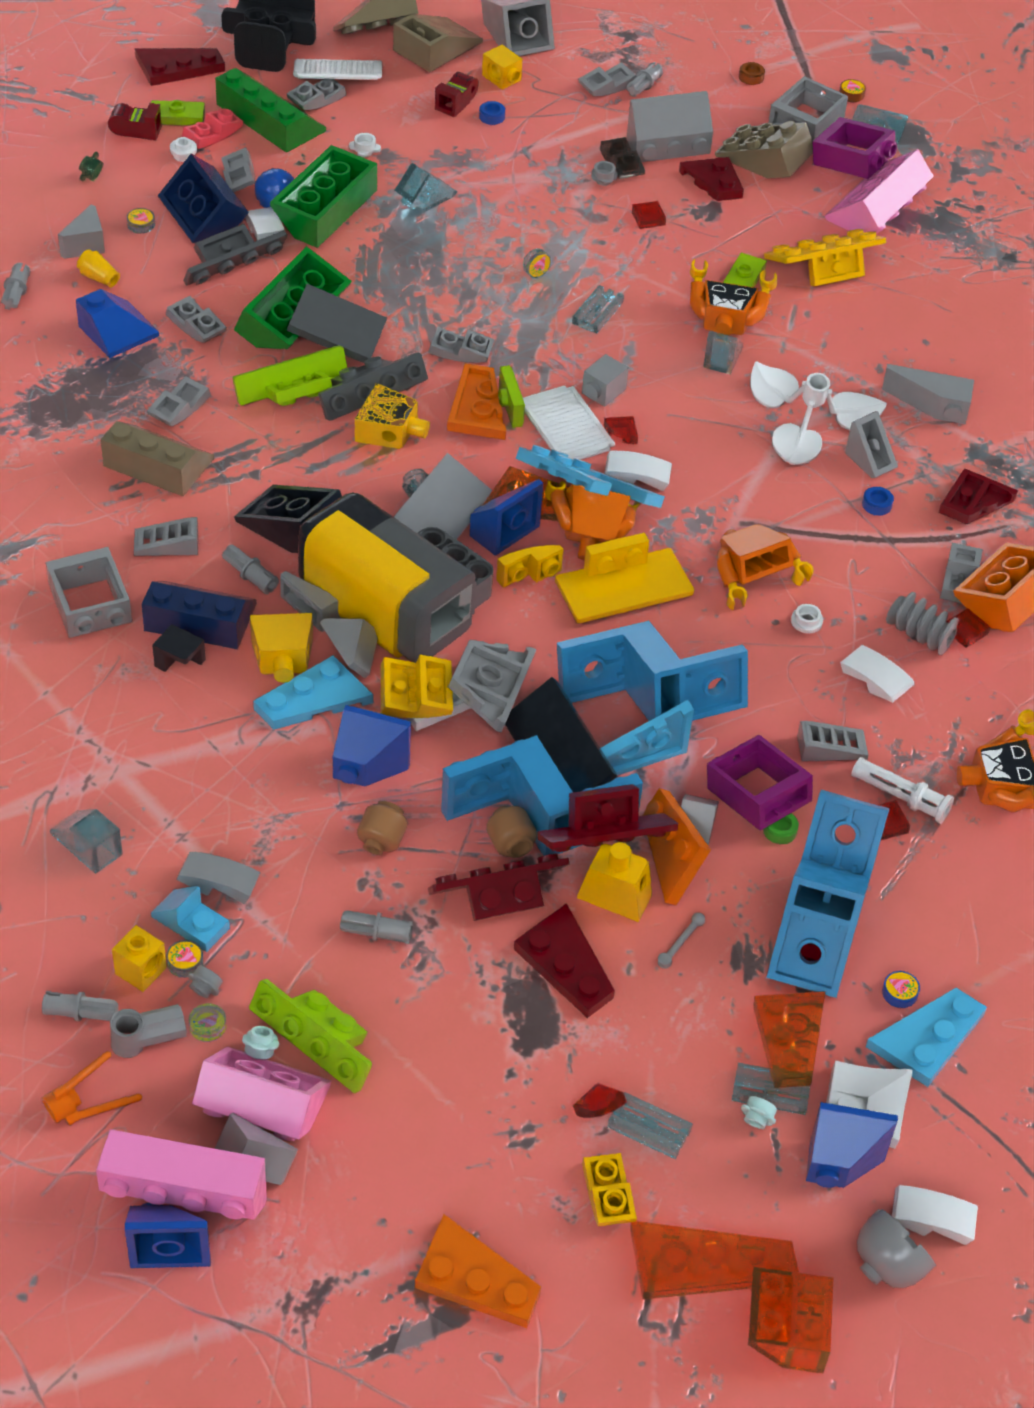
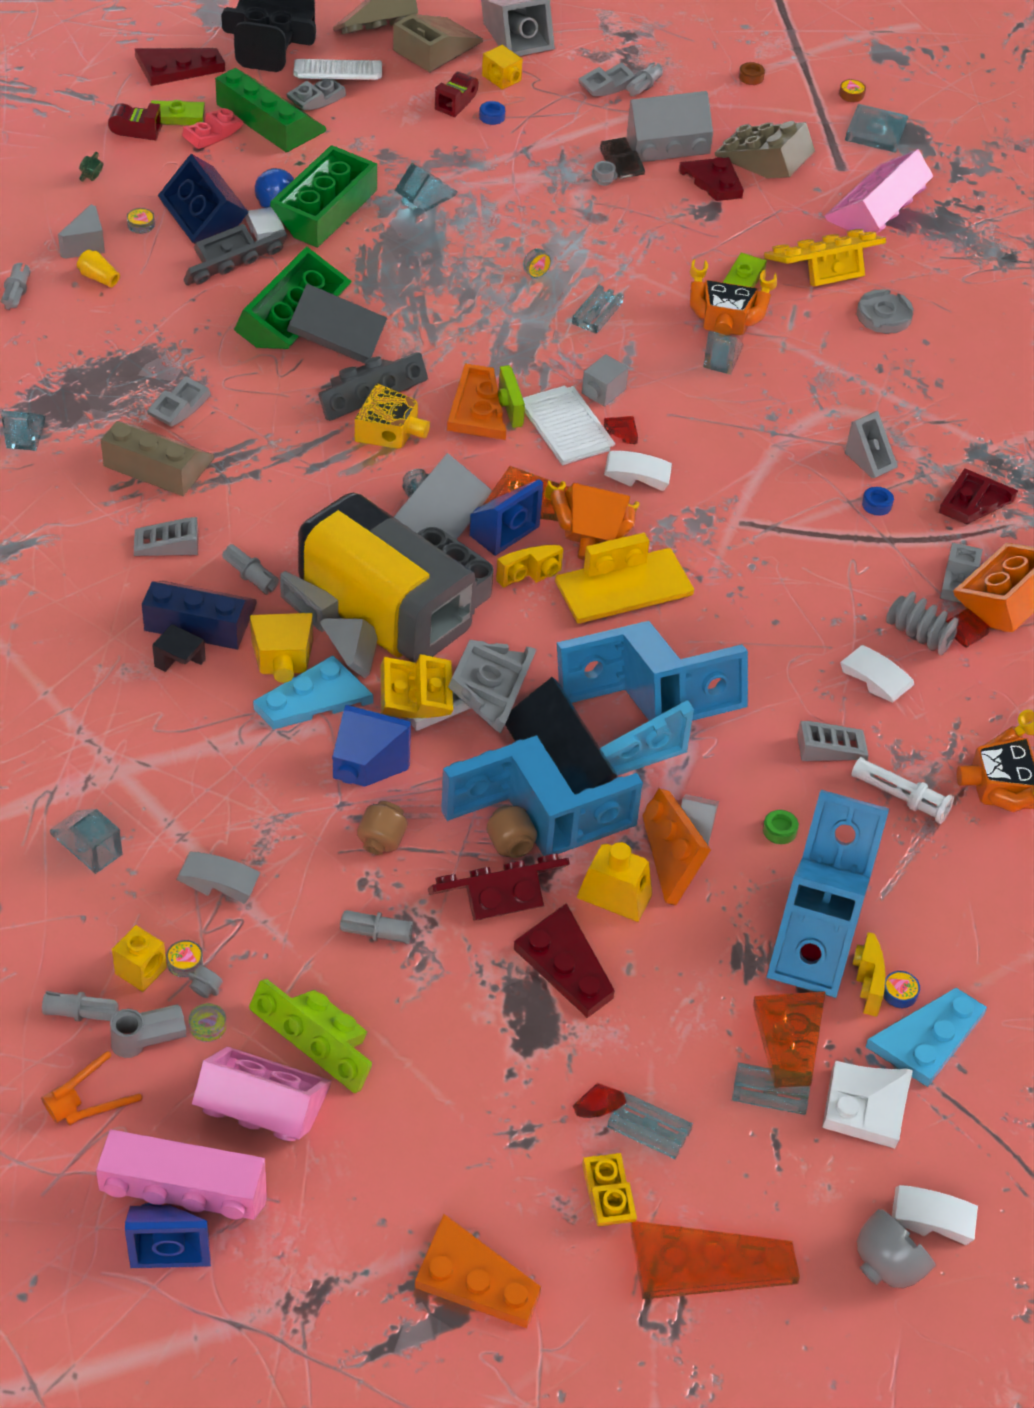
light grey window [46,547,132,638] -> none
blue slope [76,289,159,358] -> none
medium azure slope [151,886,230,952] -> none
light grey slope [166,296,227,343] -> none
white plate [170,137,197,162] -> none
light grey slope [215,1113,298,1185] -> none
light grey slope [222,147,255,192] -> none
lime bracket [233,345,347,406] -> none
black slope [234,484,342,553] -> none
light aqua plate [242,1026,279,1059] -> none
white plate [349,133,381,158] -> none
light grey slope [428,327,495,363] -> none
medium azure wing [516,445,665,508] -> none
dark red bracket [537,784,678,852] -> none
clear red tile [631,201,666,229] -> none
light grey hinge [658,913,705,969] -> none
magenta window [707,735,813,831] -> none
orange torso [717,524,814,610] -> none
light aqua plate [741,1096,777,1129] -> none
clear orange slope [748,1267,834,1374] -> none
white plant [750,361,887,465] -> none
light grey window [769,76,848,141] -> none
white plate [791,604,823,633] -> none
slope [806,1102,898,1188] -> none
magenta window [812,117,897,179] -> none
clear red tile [878,800,911,840] -> none
light grey slope [882,364,974,424] -> none
none -> clear light blue slope [1,410,46,451]
none -> yellow slope [852,932,886,1017]
none -> light grey tile [856,289,914,334]

